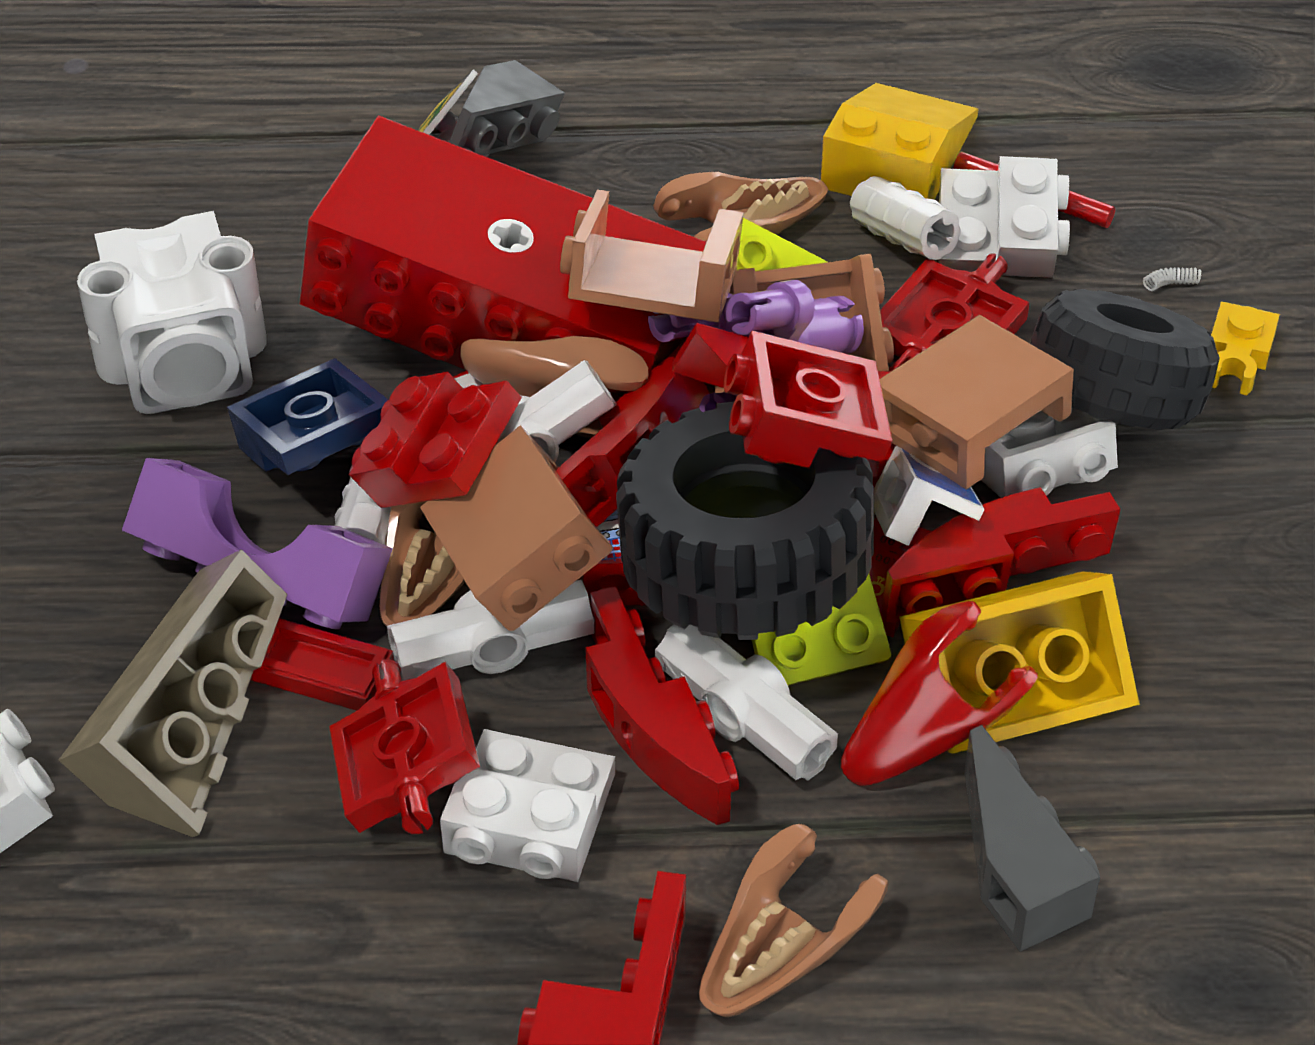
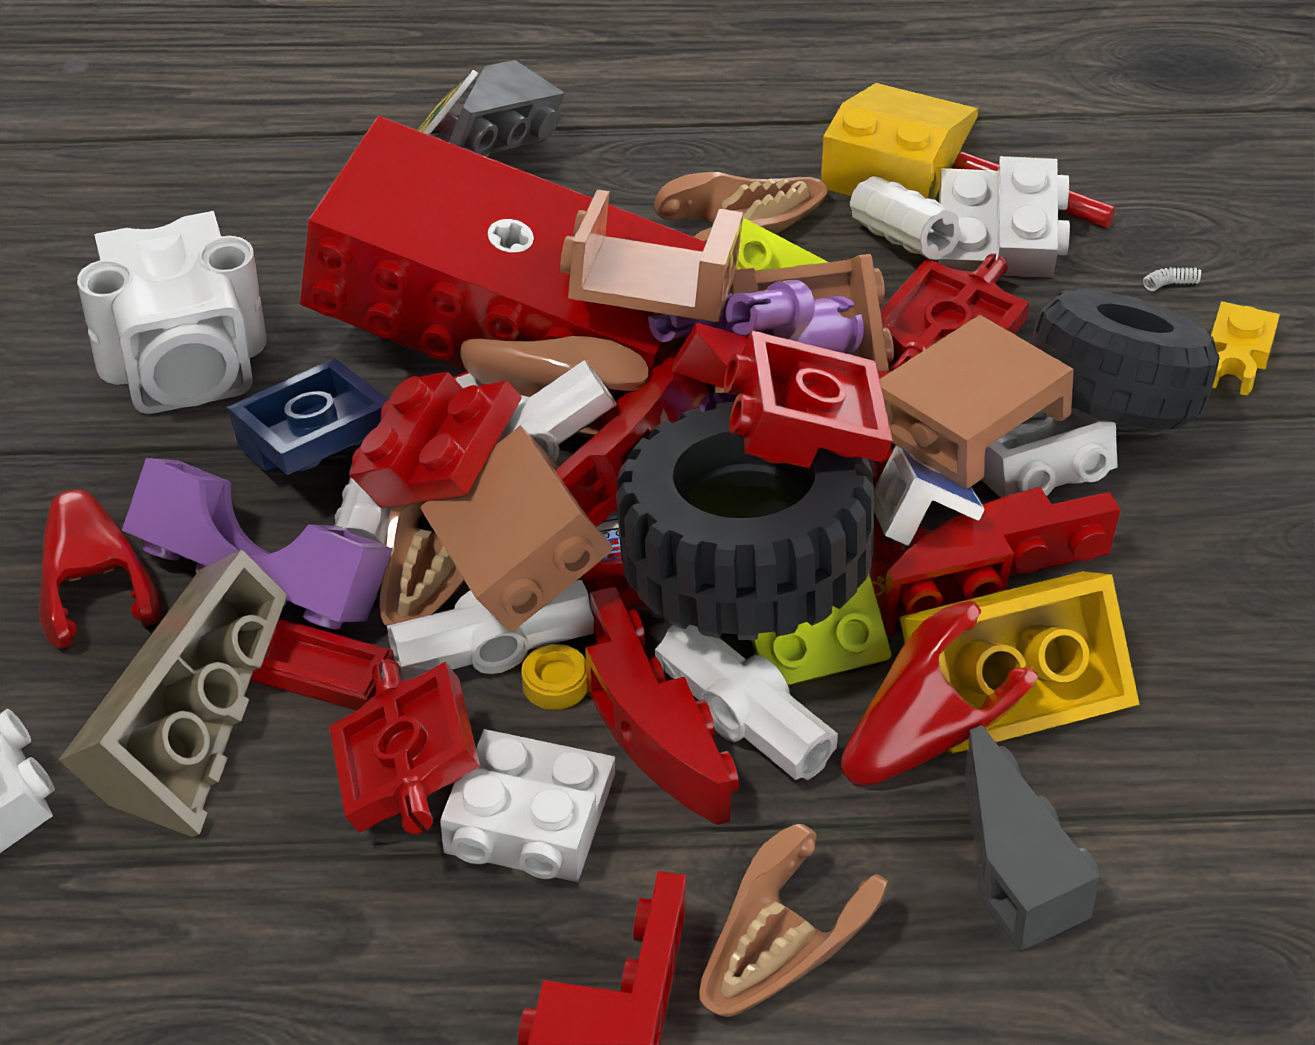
none -> red animal [39,489,161,649]
none -> yellow tile [522,644,587,710]

